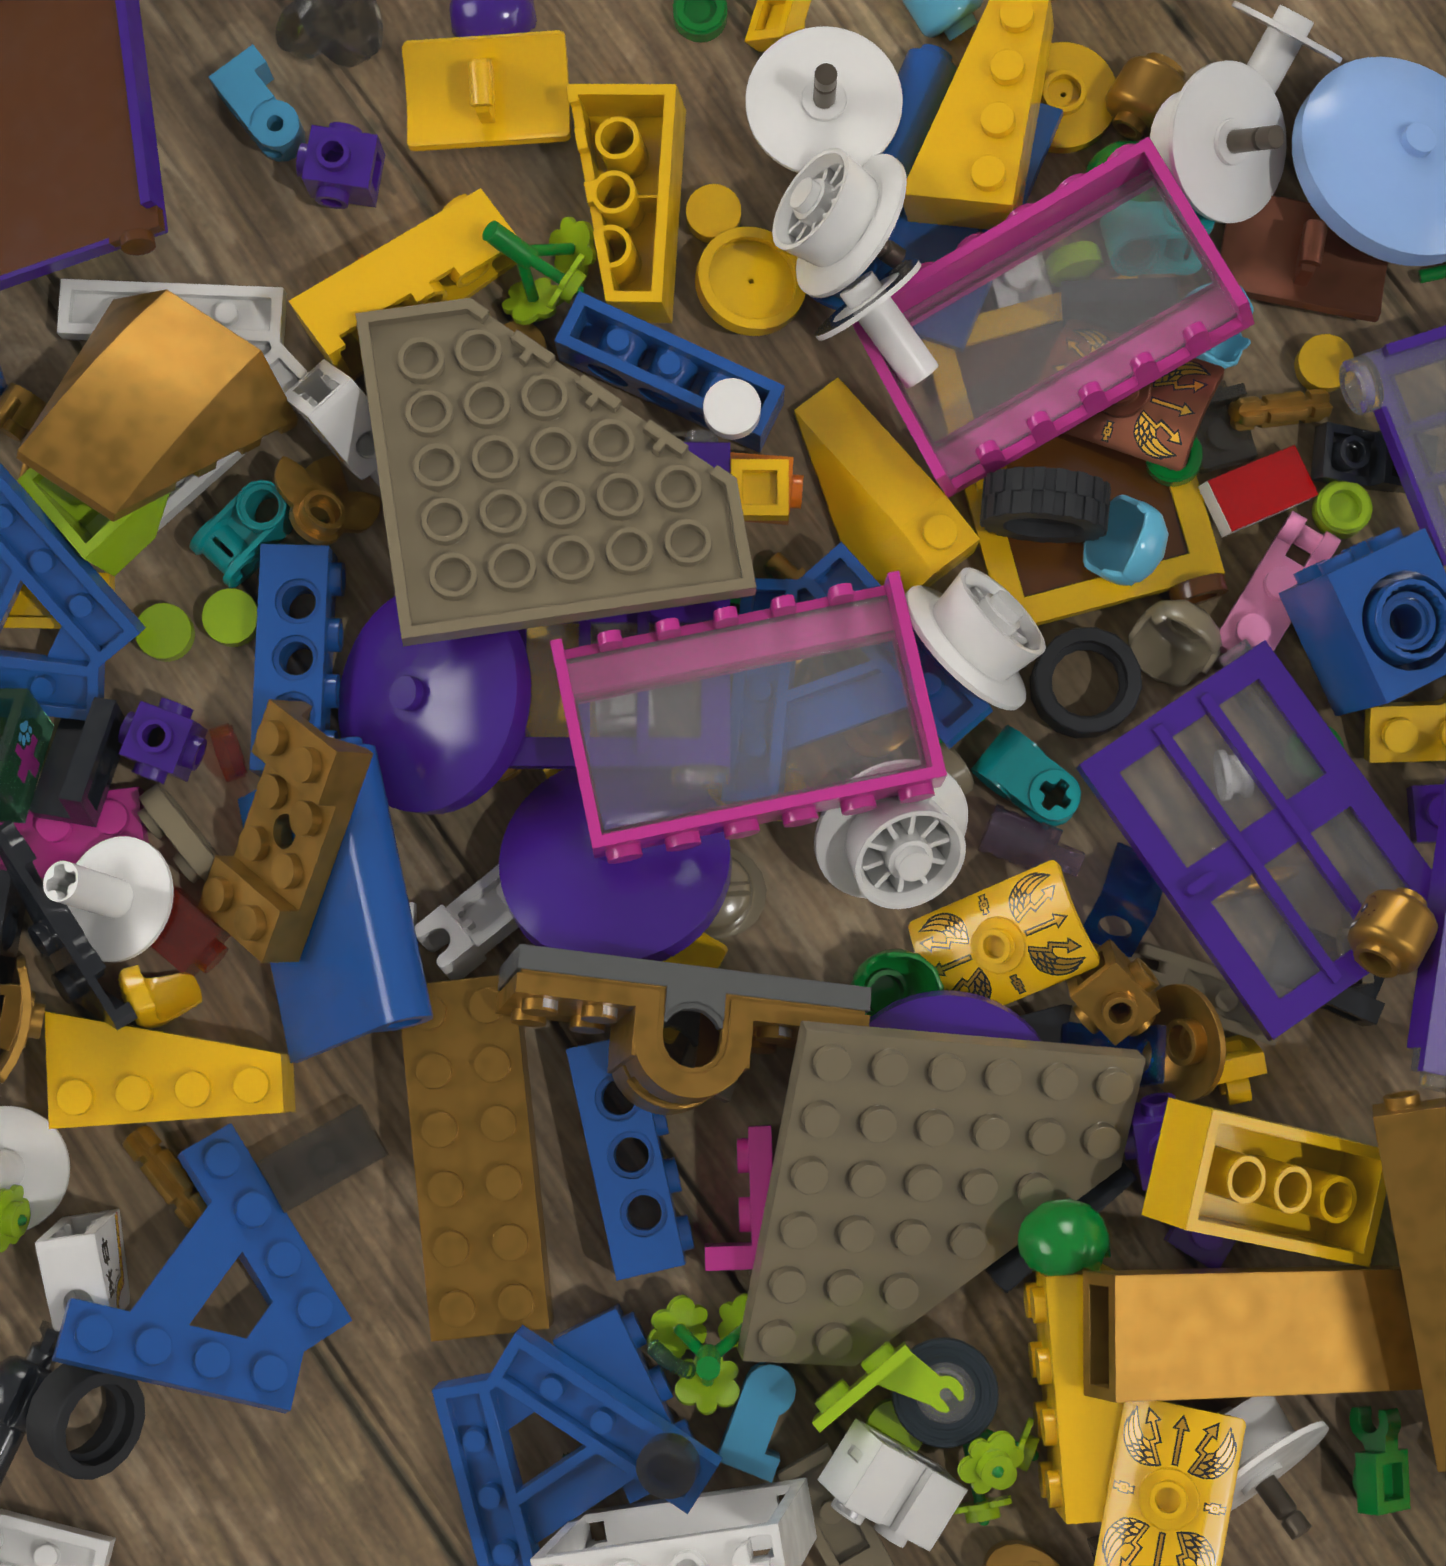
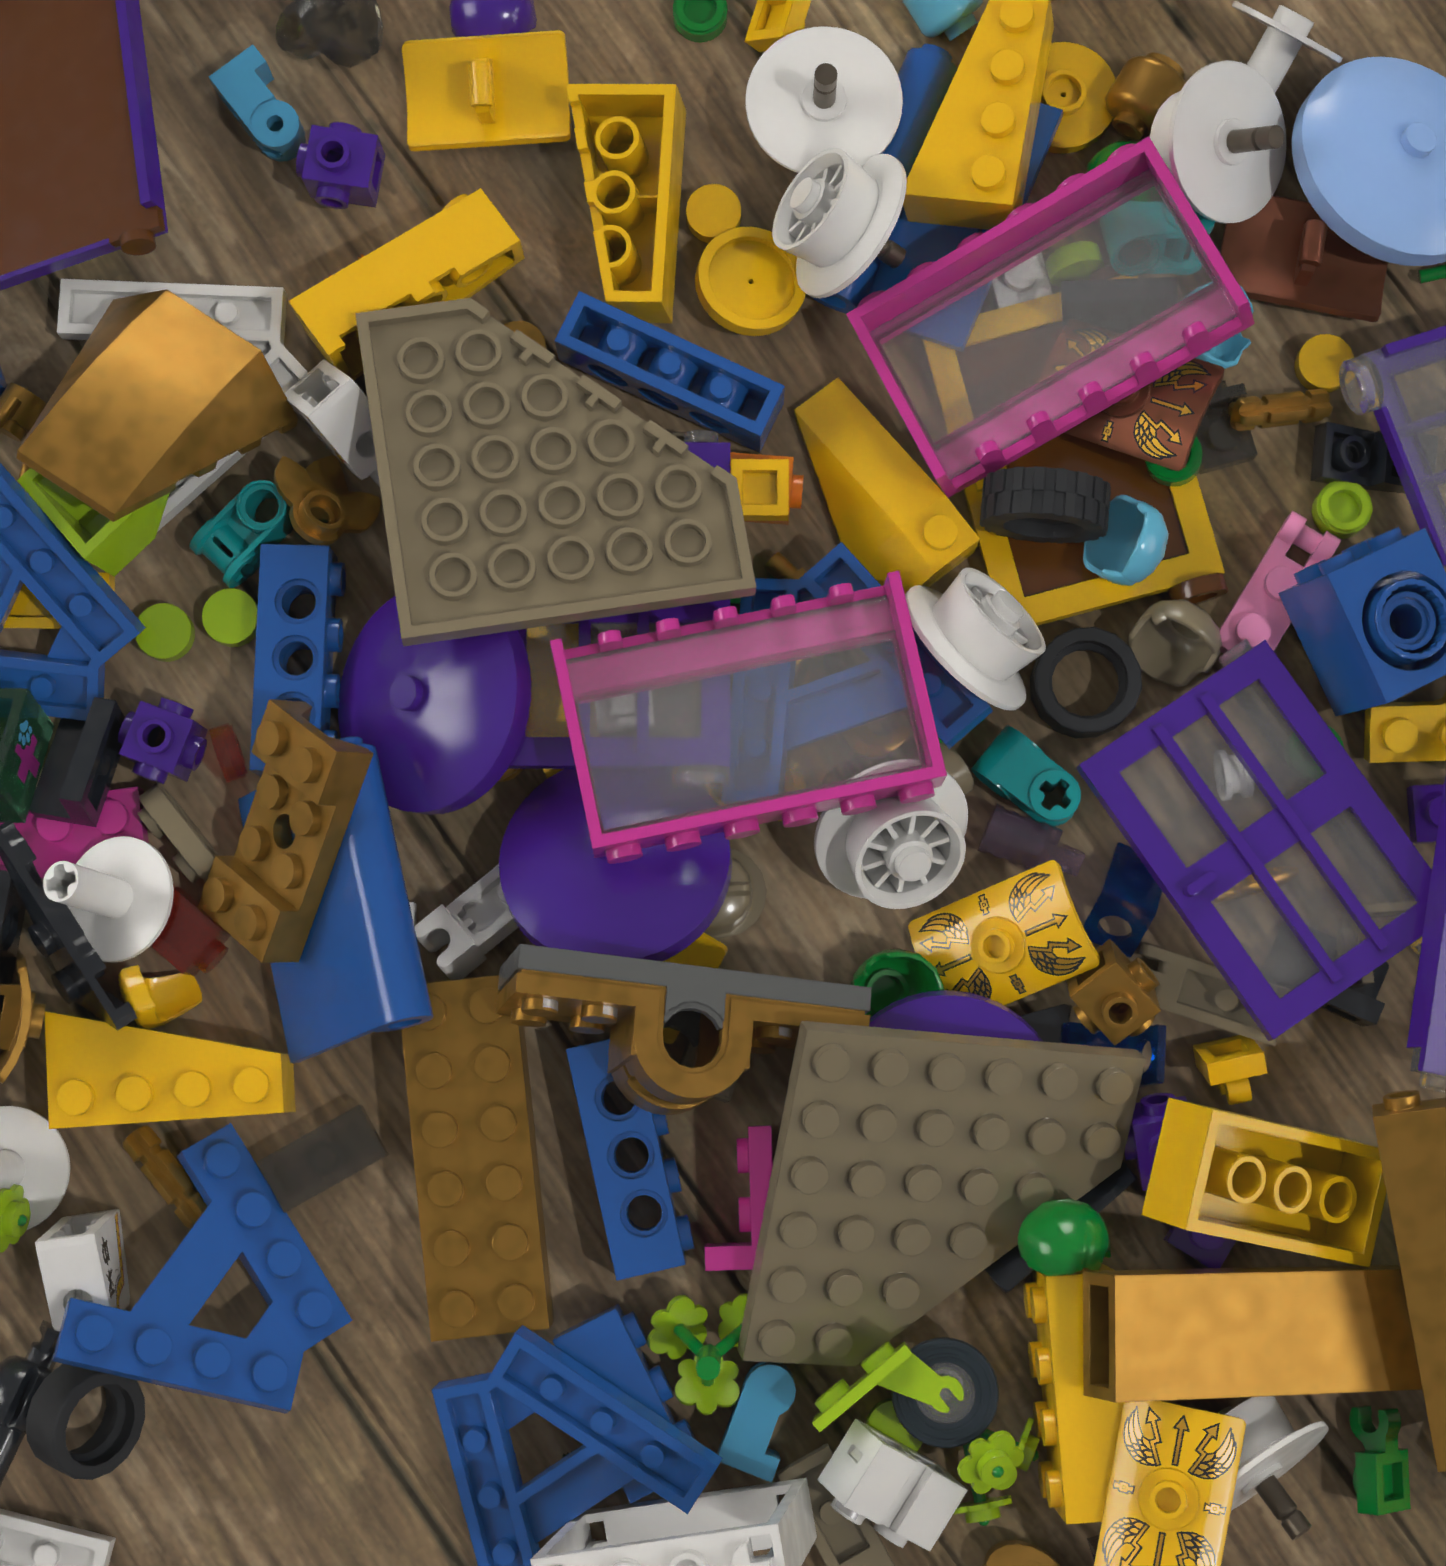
lime plant [482,217,597,325] -> none
clear smoke tile [636,1433,700,1499] -> none
clear green leg [647,1339,696,1380] -> none
white tile [703,378,761,440] -> none
white piece [815,258,939,388] -> none
pearl gold dish [1141,984,1226,1101] -> none
red tile [1198,444,1319,538] -> none
pearl gold head [1347,888,1438,978] -> none

